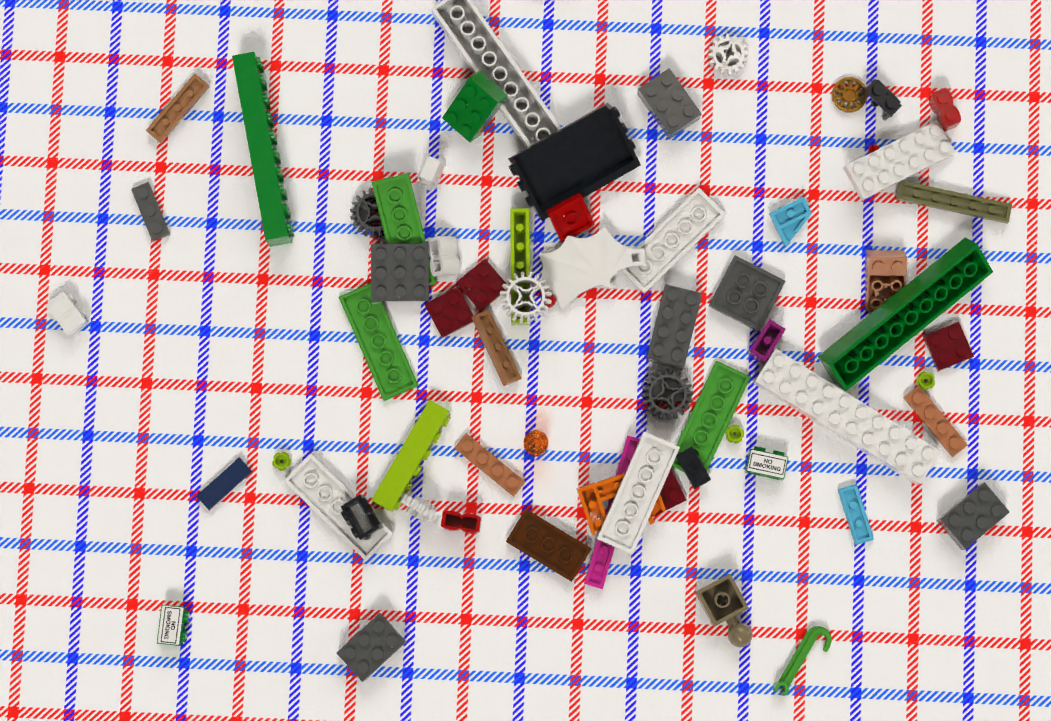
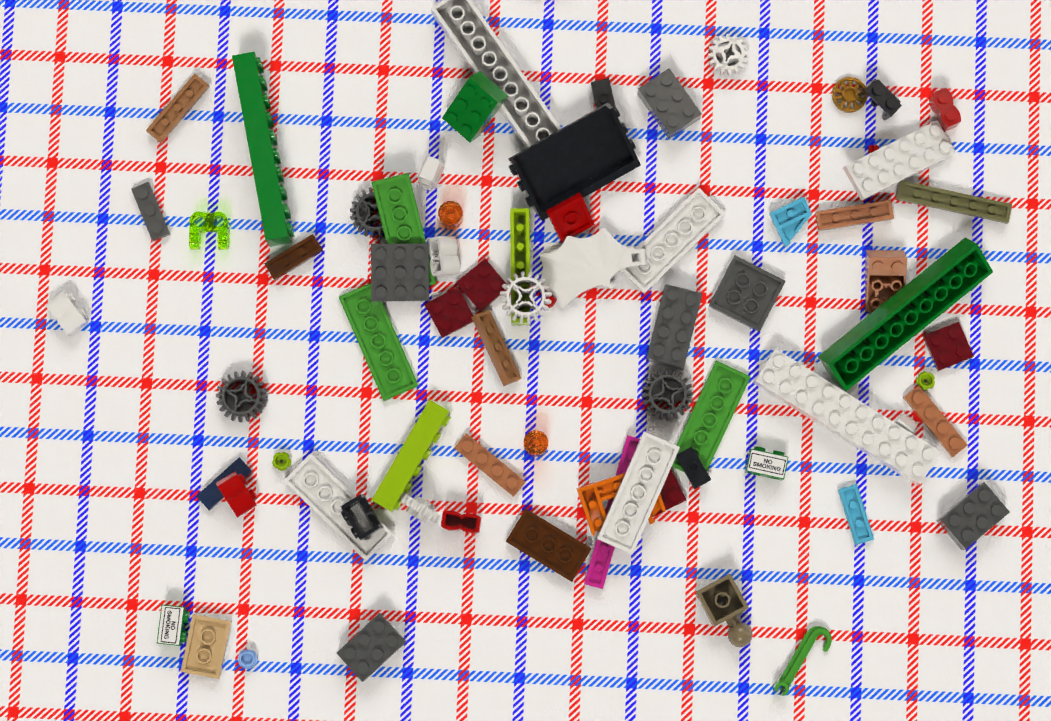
lime plate [725,425,744,444] -> none
magenta brick [747,319,786,364] -> none
none -> tan plate [181,614,232,679]
none -> clear neon green piece [189,211,230,250]
none -> dark grey gear [216,370,268,423]
none -> red brick [216,471,258,518]
none -> light blue plate [238,649,258,669]
none -> reddish brown plate [264,234,323,280]
none -> clear orange wheel [438,201,464,230]
none -> black plate [590,78,616,109]
none -> nougat plate [815,200,894,231]
none -> white slope [895,413,918,433]

